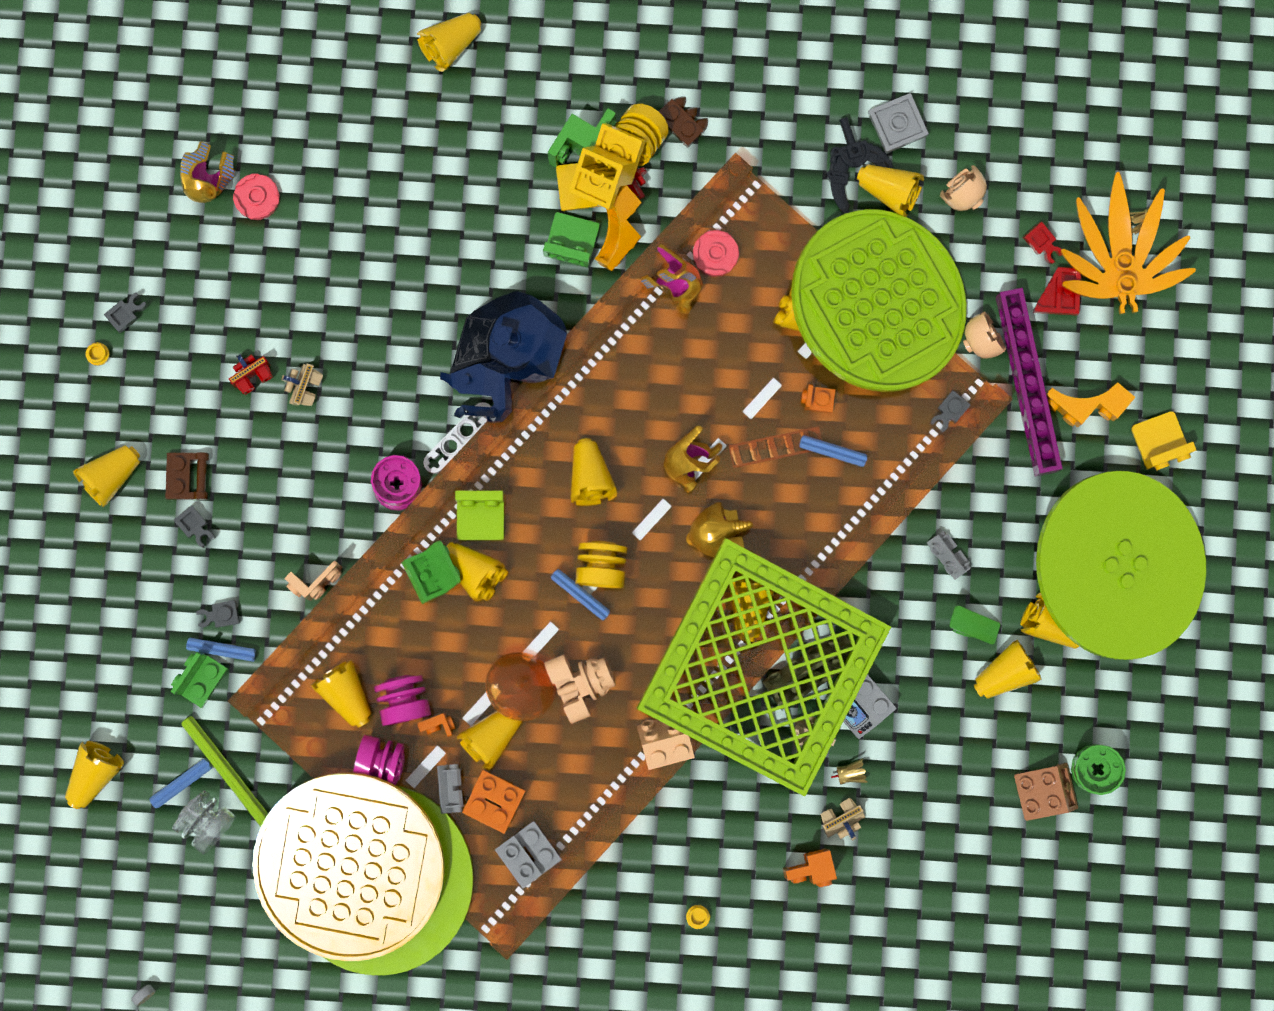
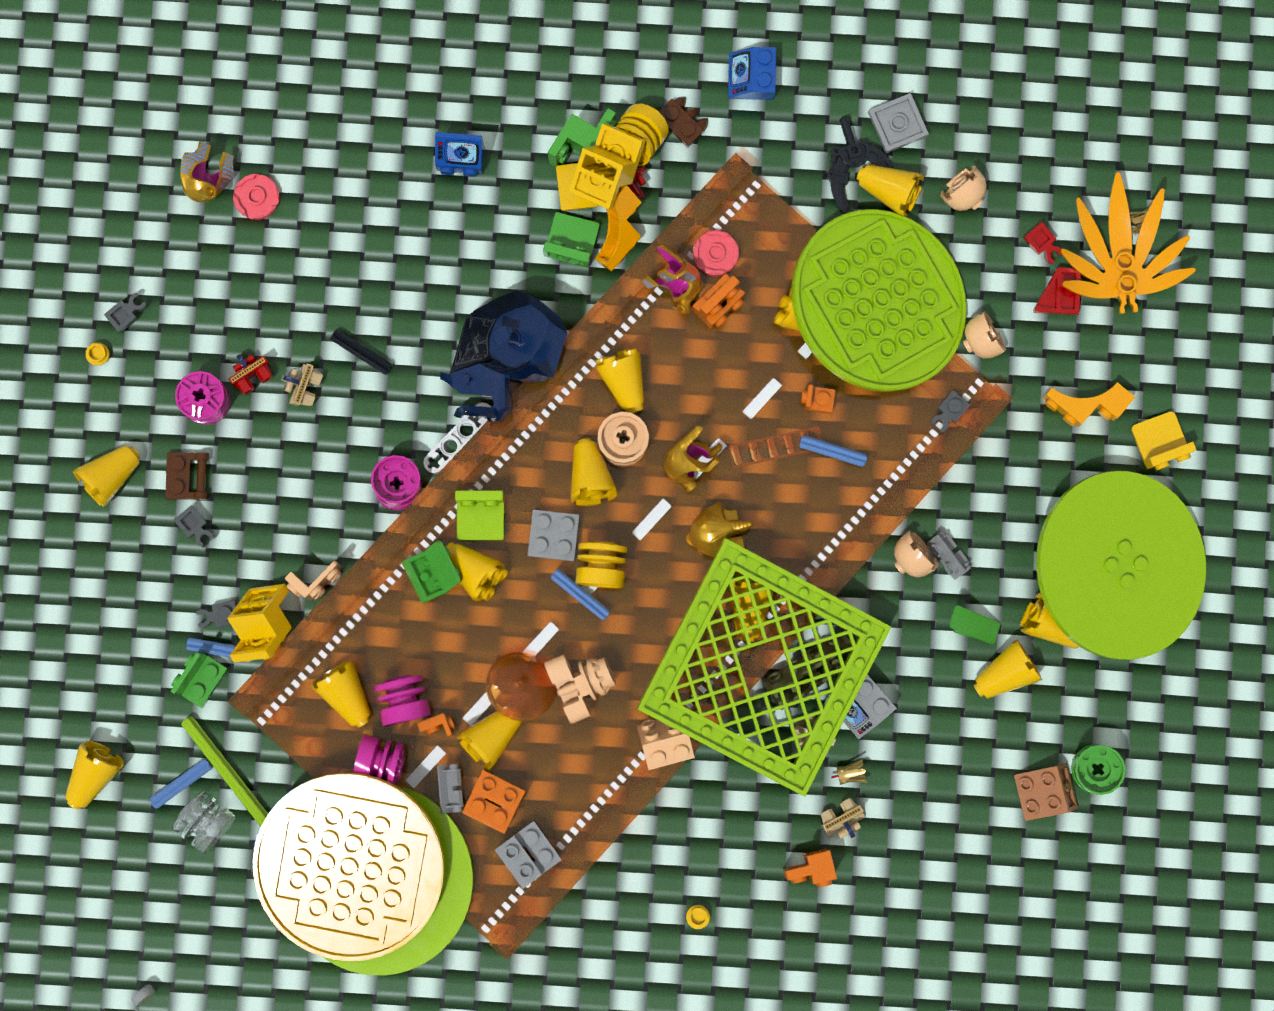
yellow cone [417,13,482,72] -> none
magenta brick [995,288,1062,477] -> none
none -> dark pink wheel [175,371,231,425]
none -> yellow bracket [227,584,292,662]
none -> black axle [330,329,392,375]
none -> blue slope [435,132,485,177]
none -> light grey plate [527,510,580,562]
none -> yellow cone [595,348,644,413]
none -> light nougat wheel [597,412,649,467]
none -> orange brick [692,273,745,329]
none -> blue slope [728,47,776,100]
none -> light nougat cylinder [894,530,939,578]

